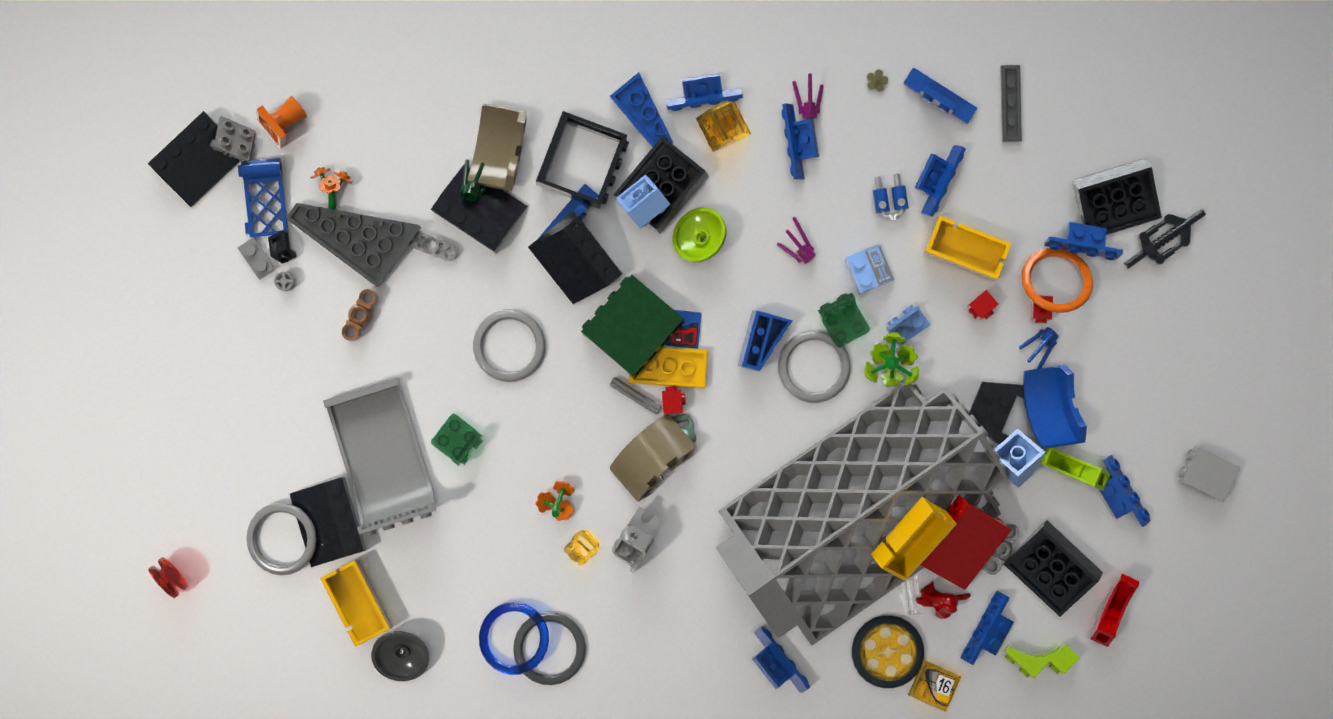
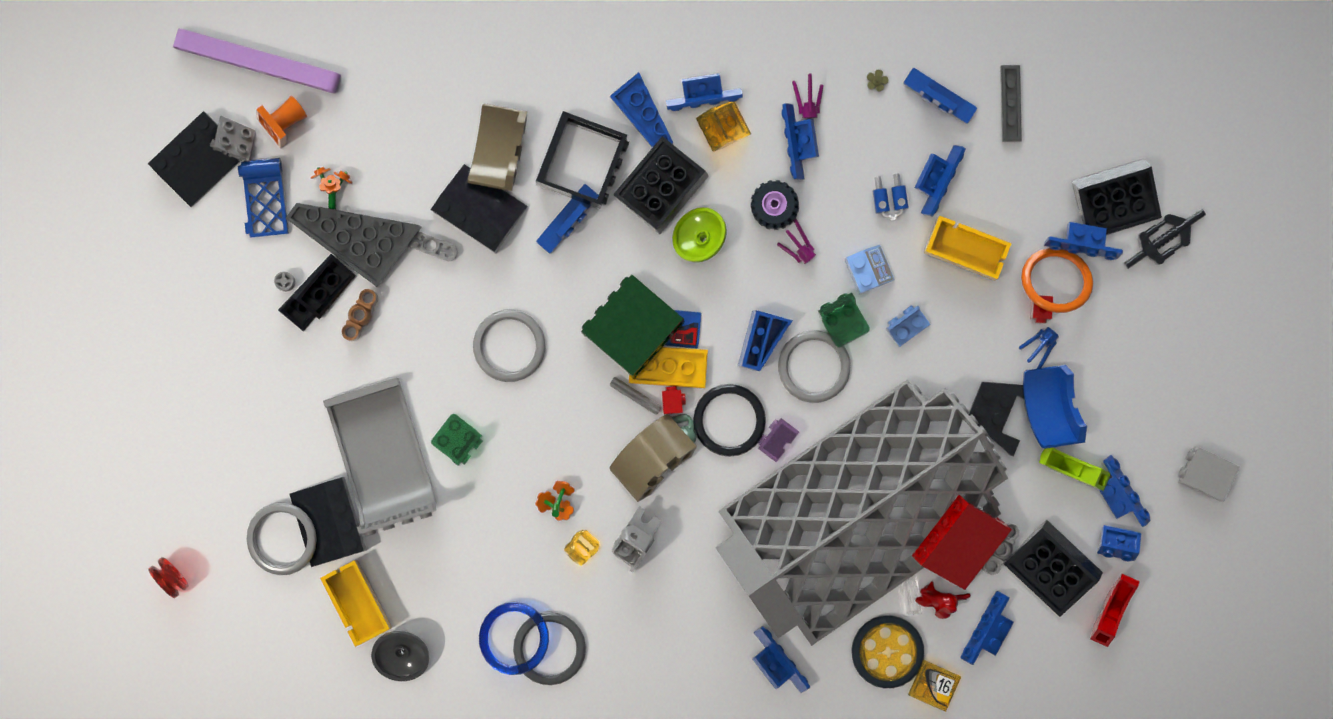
light grey plate [238,237,275,280] -> none
black bracket [268,230,297,264] -> none
dark green plant [460,159,487,201] -> none
black slope [528,211,622,304] -> none
light blue slope [616,174,670,229] -> none
lime plant [864,332,919,387] -> none
yellow piece [871,497,957,581] -> none
red brick [967,290,999,320] -> none
light blue slope [995,429,1046,488] -> none
lime arch [1003,643,1080,678] -> none
none -> lavender beam [173,28,341,93]
none -> black slope [278,254,356,332]
none -> black wedge [693,384,766,457]
none -> black wheel [751,180,799,230]
none -> clear purple brick [757,418,799,462]
none -> blue bracket [1097,525,1141,562]

